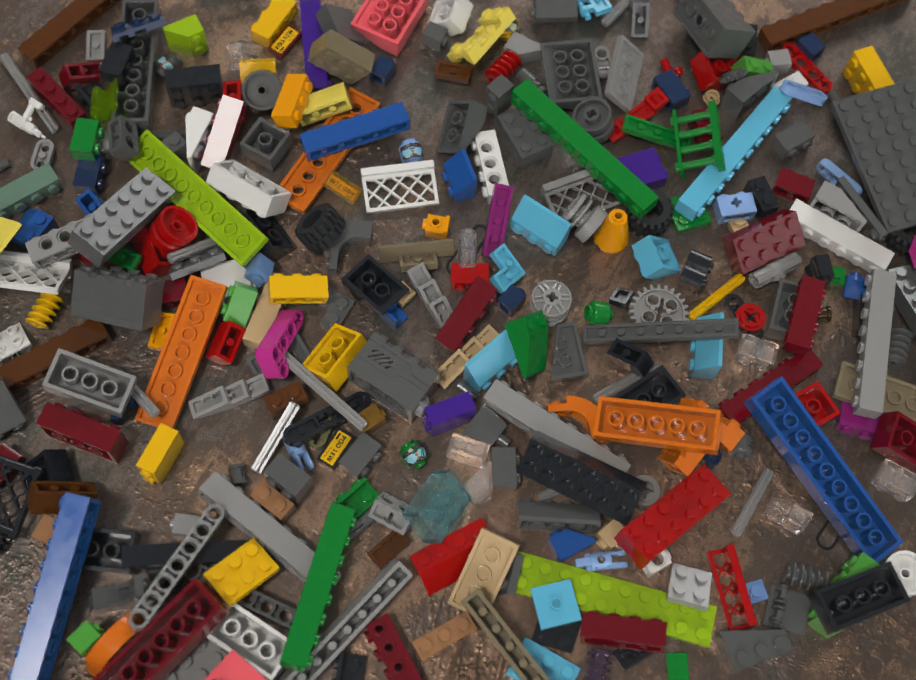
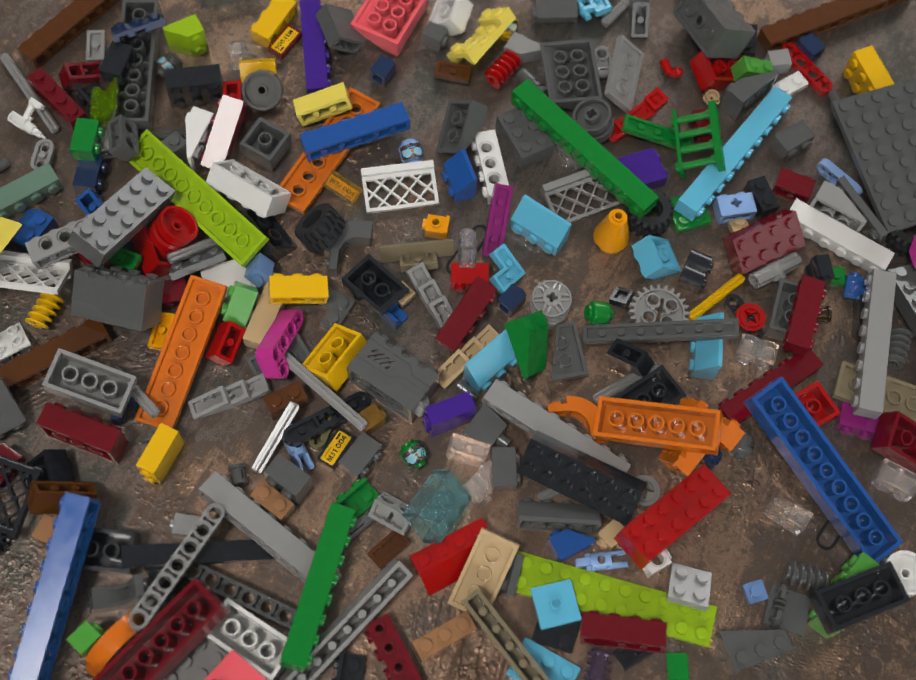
yellow plate [203,537,280,608] -> none
light orange brick [271,74,313,128] -> none
dark tan brick [308,29,375,85] -> none
dark grey brick [484,74,514,117] -> none
light grey wheel [562,193,608,243] -> none
dark blue brick [651,69,691,113] -> none
red fence [706,544,757,631] -> none
dark grey gear [719,67,748,84] -> none
light grey axle [730,468,774,538] -> none
light blue beam [780,79,828,106] -> none

